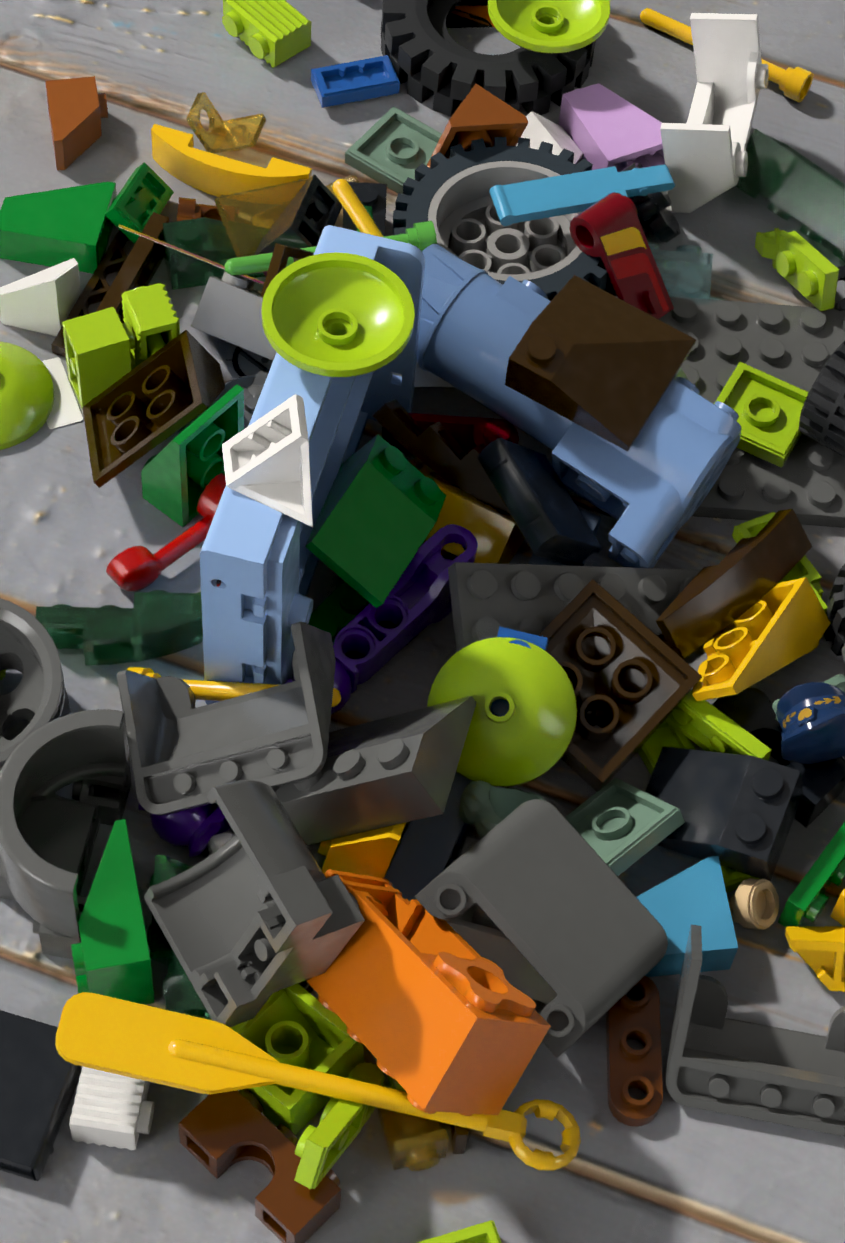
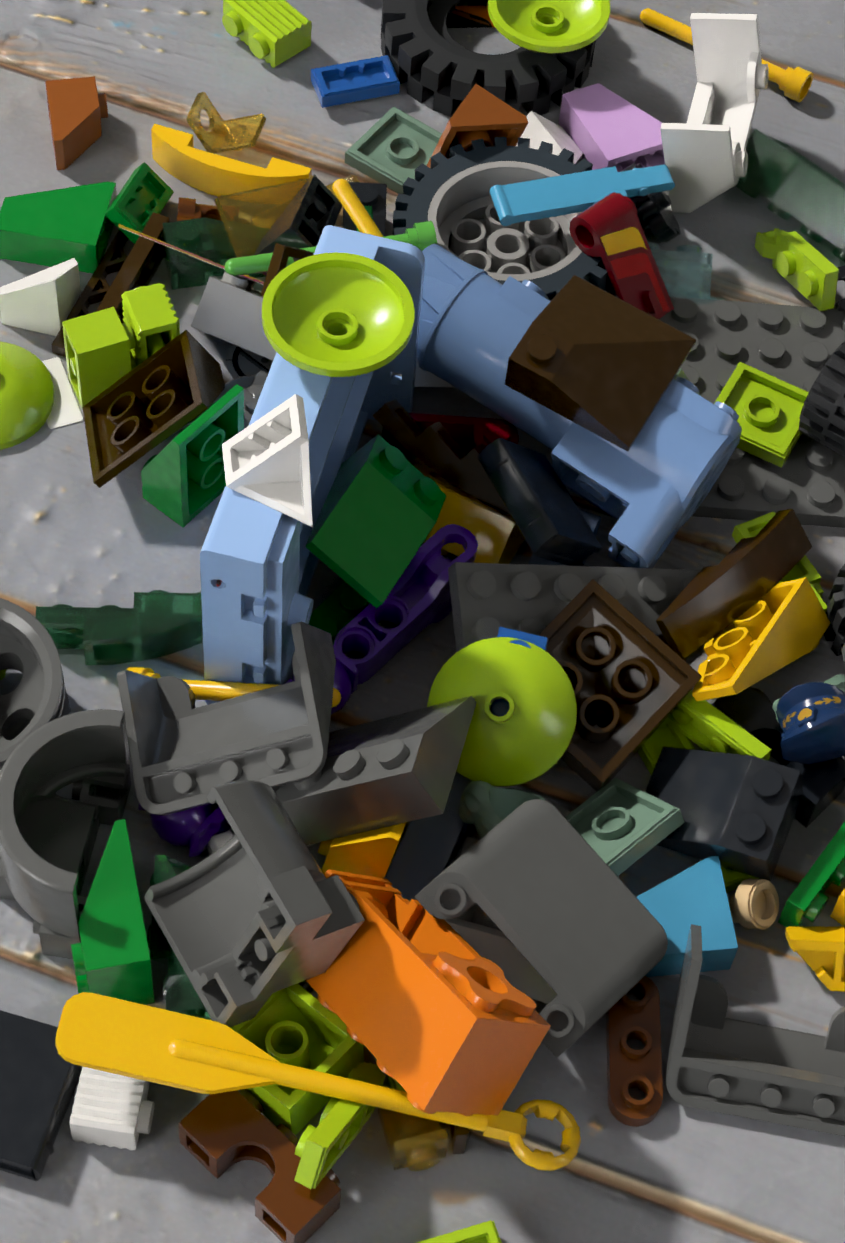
red piece [106,473,226,592] -> none

